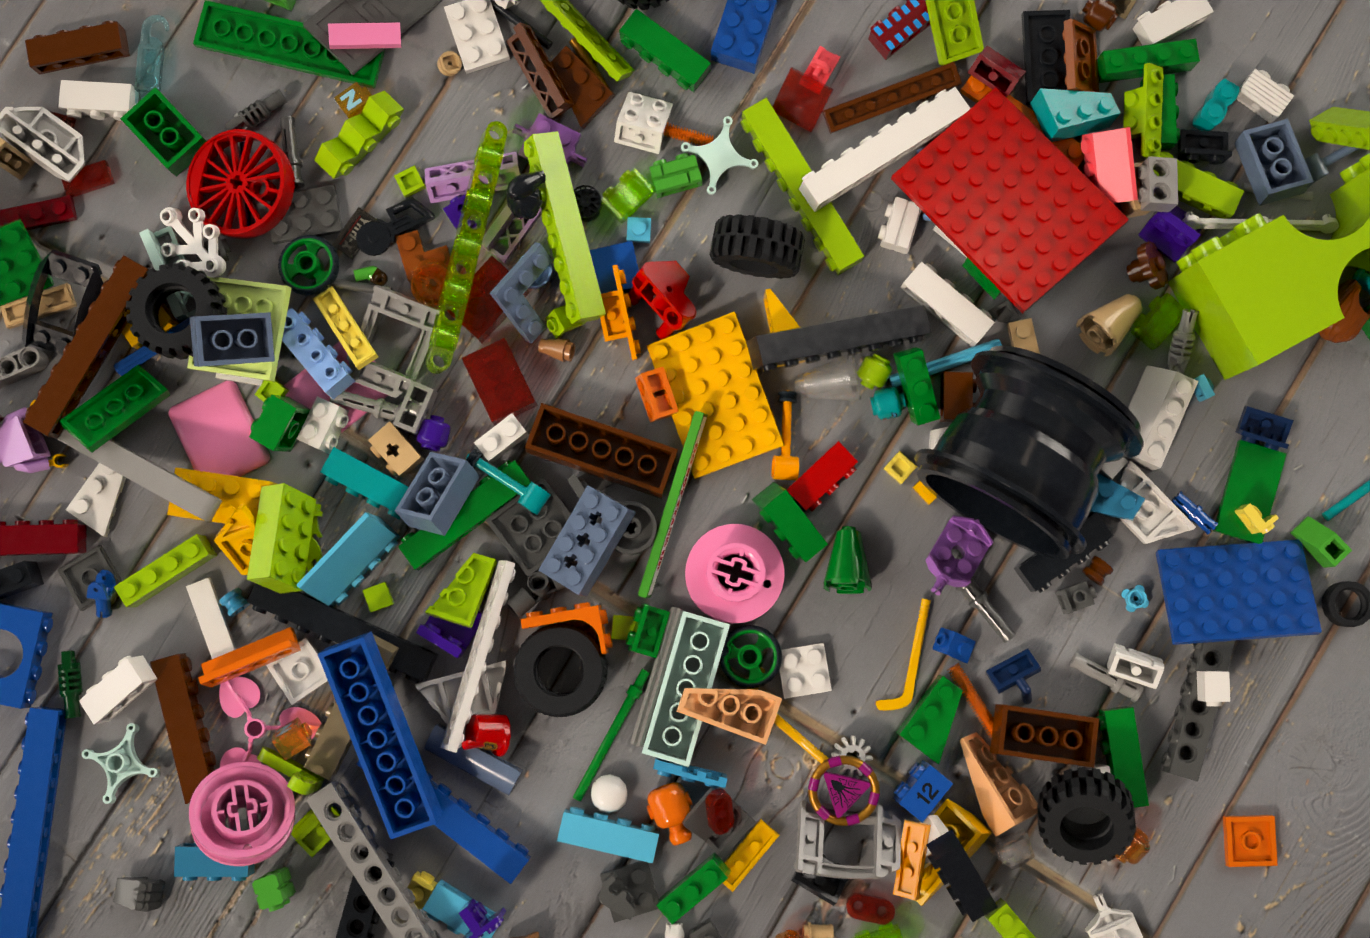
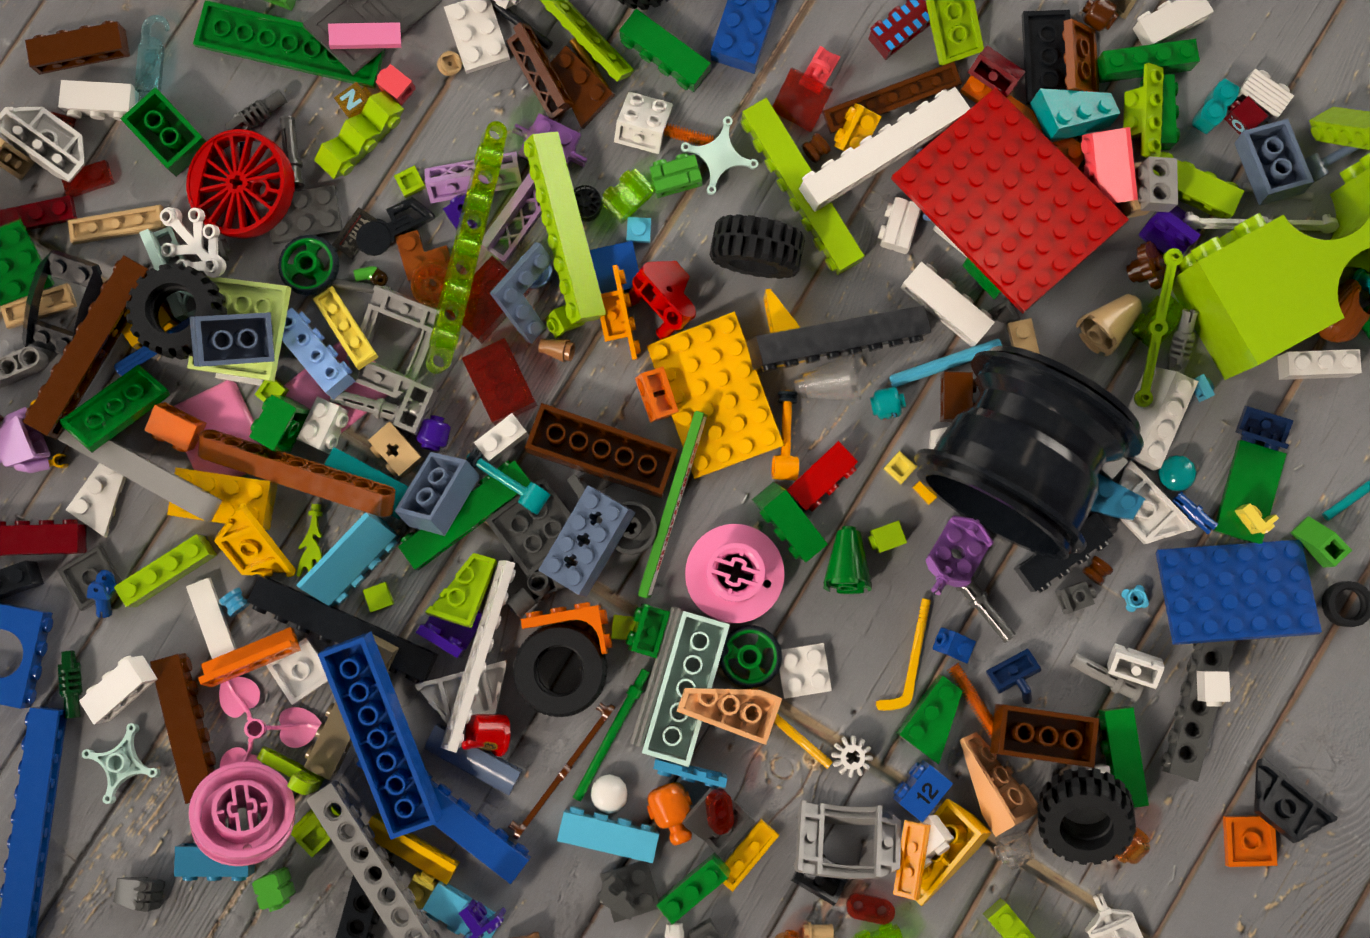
lime brick [247,483,316,594] -> none
clear yellow brick [272,717,313,761] -> none
black hair [506,170,546,219] -> none
piece [808,755,880,826] -> none
lime head [857,353,892,390] -> none
green brick [893,347,941,426] -> none
black brick [926,829,998,922] -> none
black bracket [1178,129,1232,165] -> none
none -> tan tile [68,205,166,245]
none -> orange brick [144,402,207,452]
none -> dark orange beam [198,429,396,517]
none -> yellow fence [368,813,460,885]
none -> coral brick [376,64,416,106]
none -> reddish brown piece [508,702,616,840]
none -> reddish brown wheel [801,133,831,163]
none -> yellow bracket [834,103,882,151]
none -> lime brick [867,520,907,554]
none -> lime piece [1134,248,1183,407]
none -> teal hair [1158,455,1197,491]
none -> dark red brick [1224,96,1268,135]
none -> black wing [1254,758,1338,843]
none -> white brick [1277,349,1362,380]

